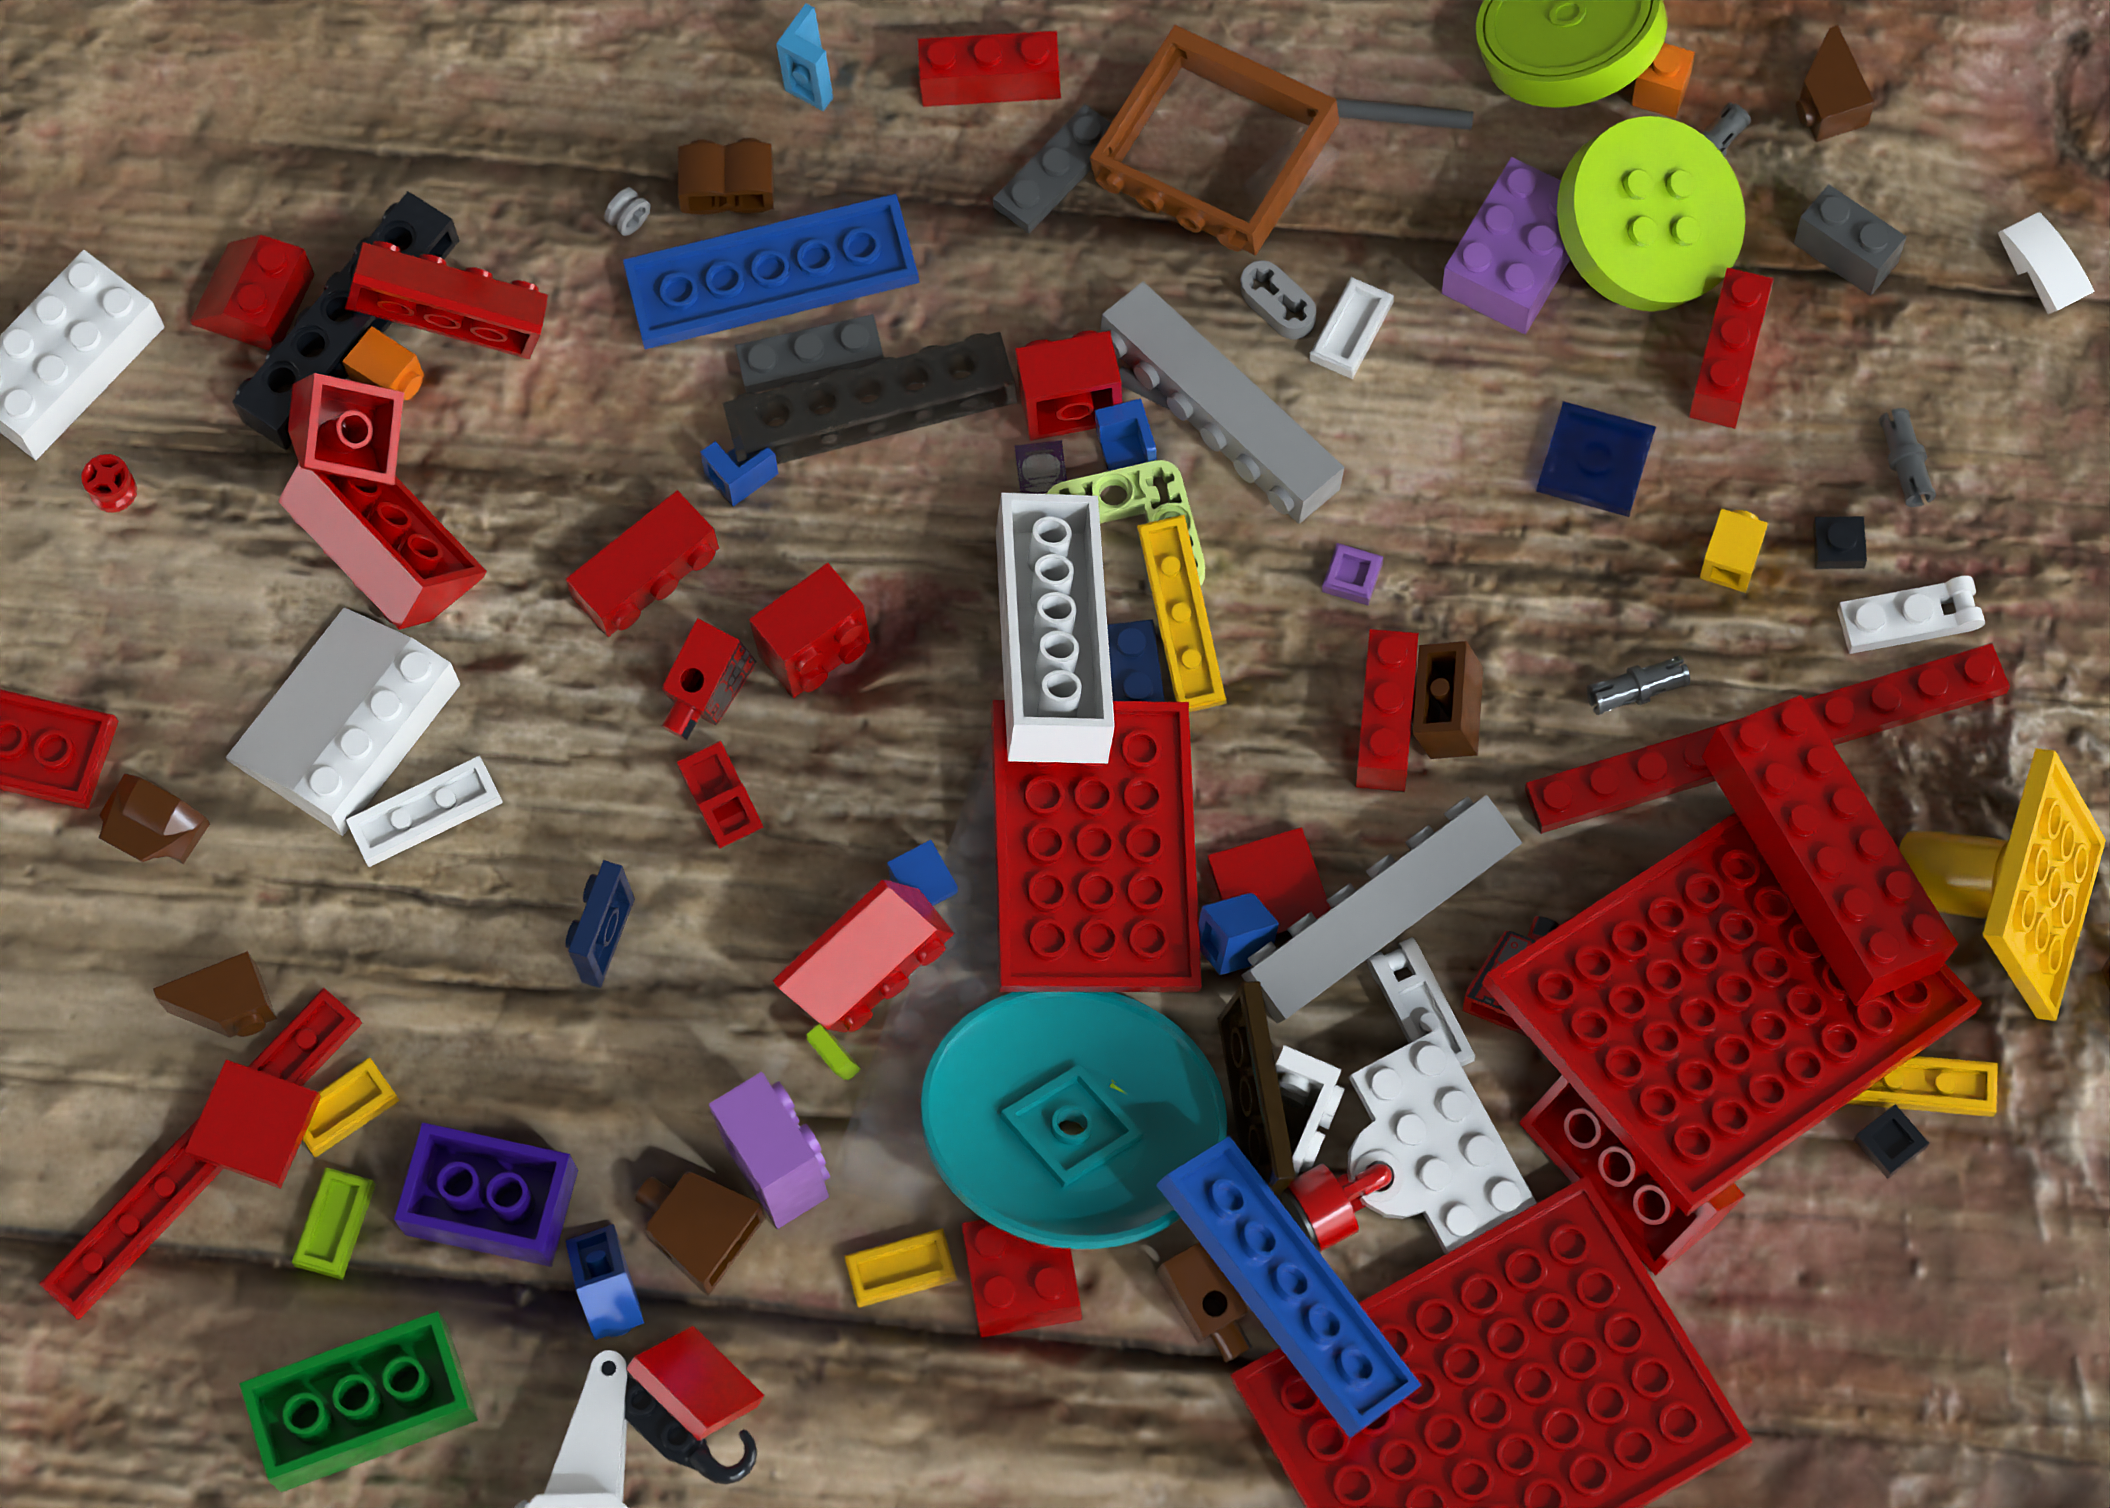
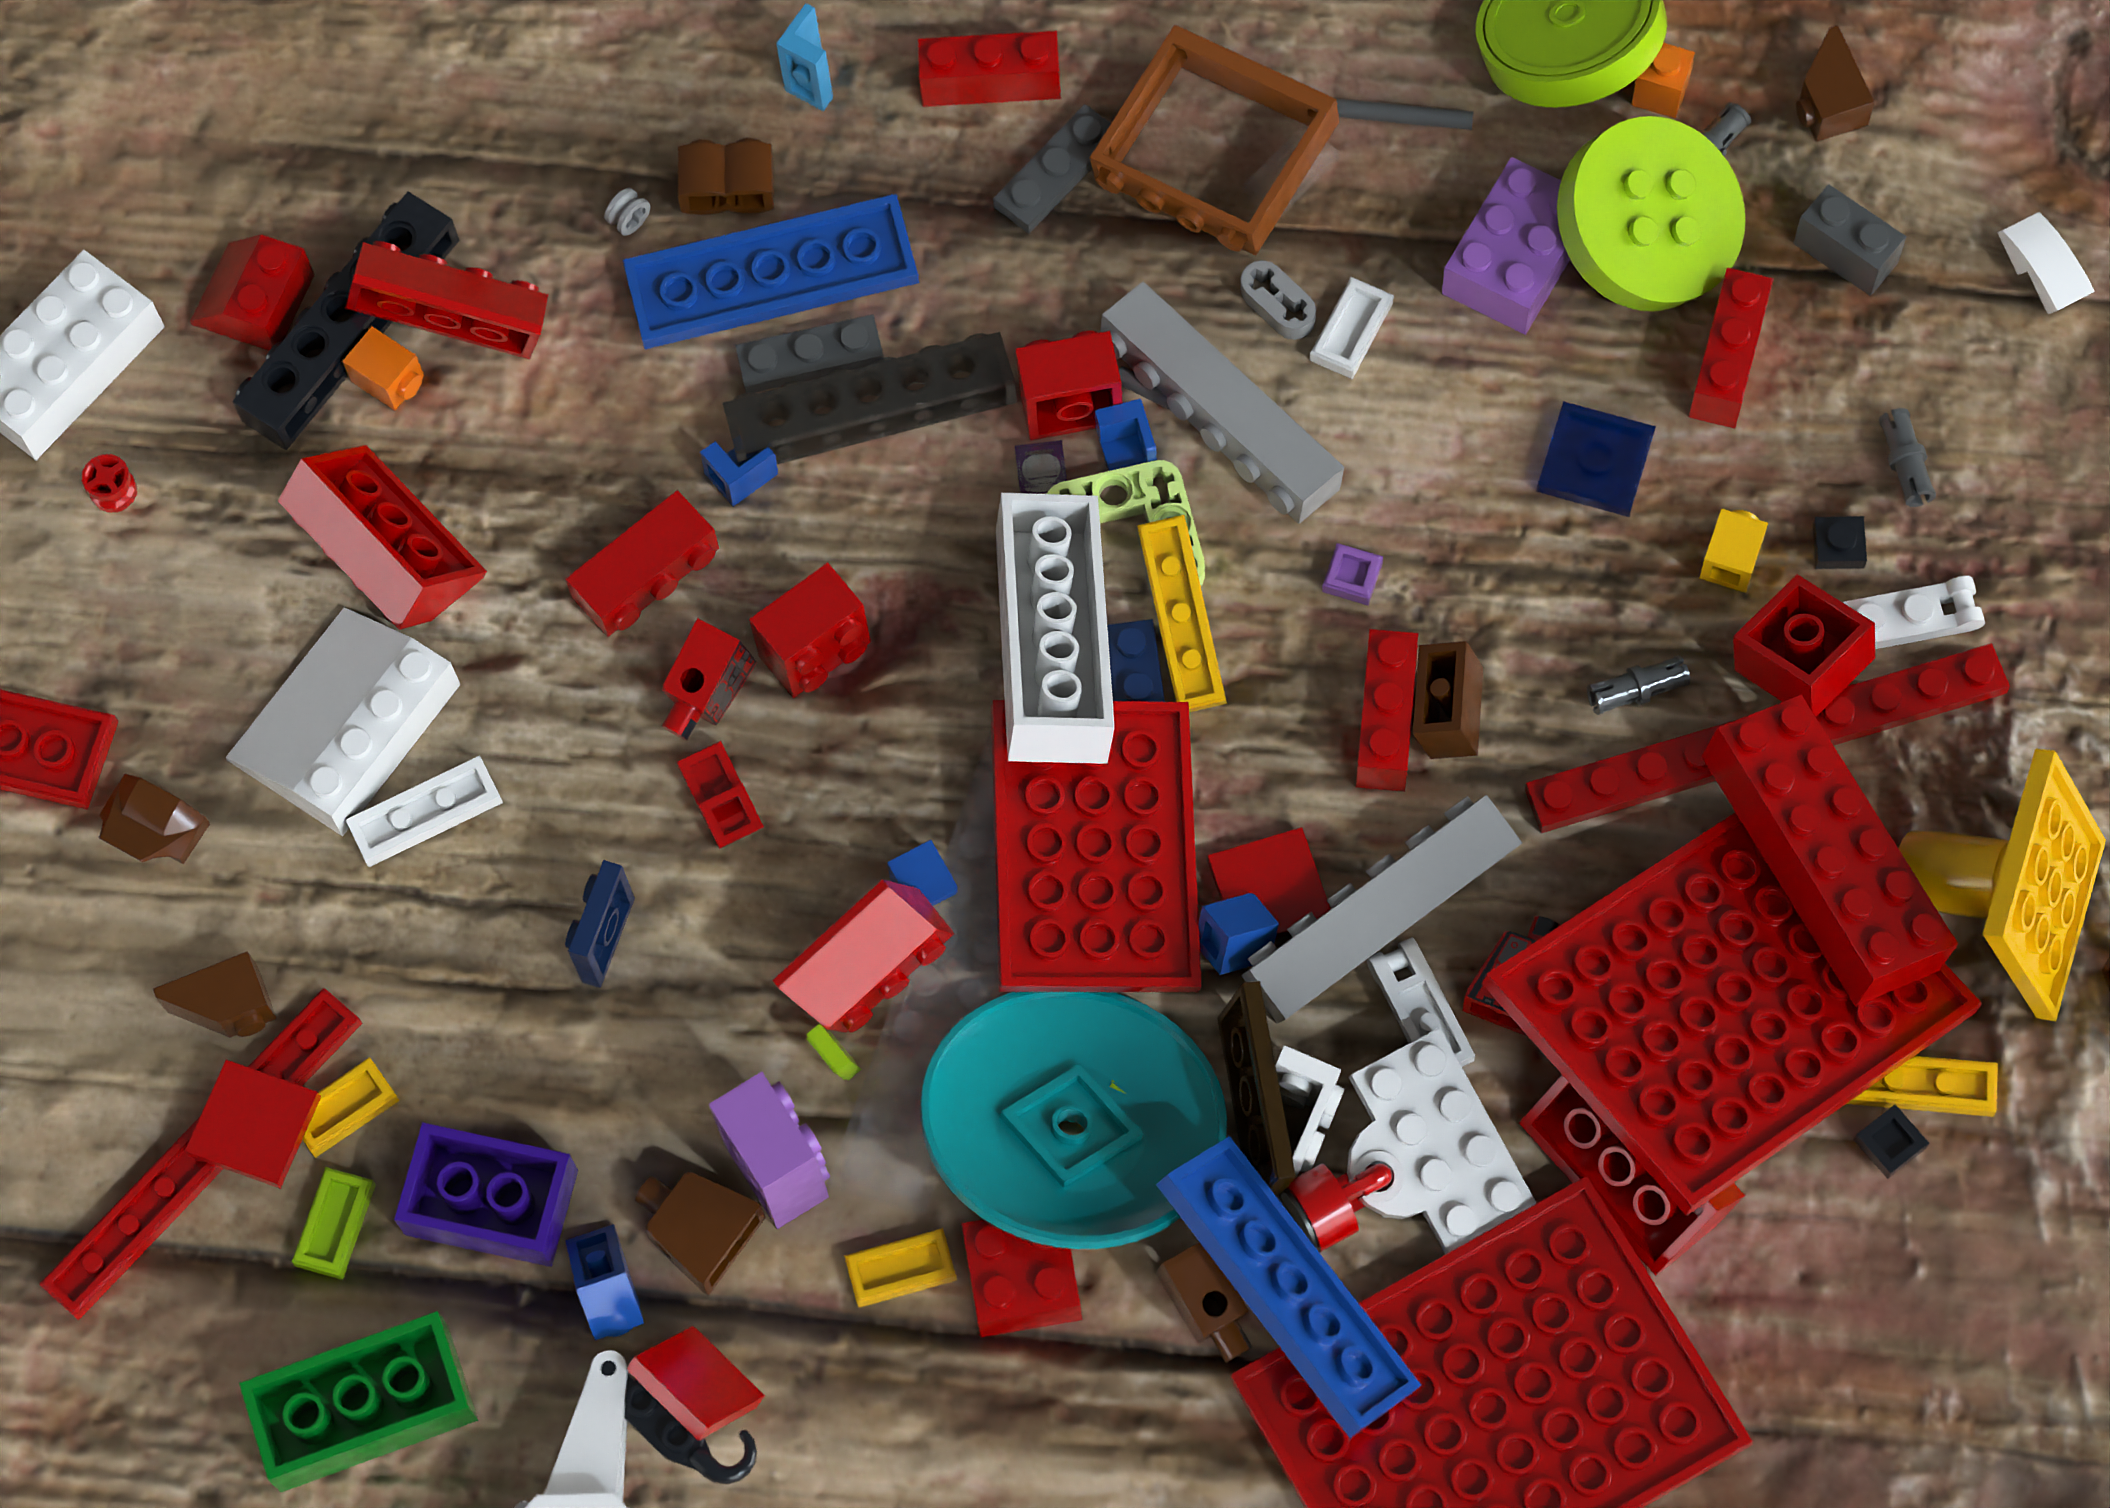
red slope [288,373,404,487] -> none
none -> red brick [1733,574,1876,717]

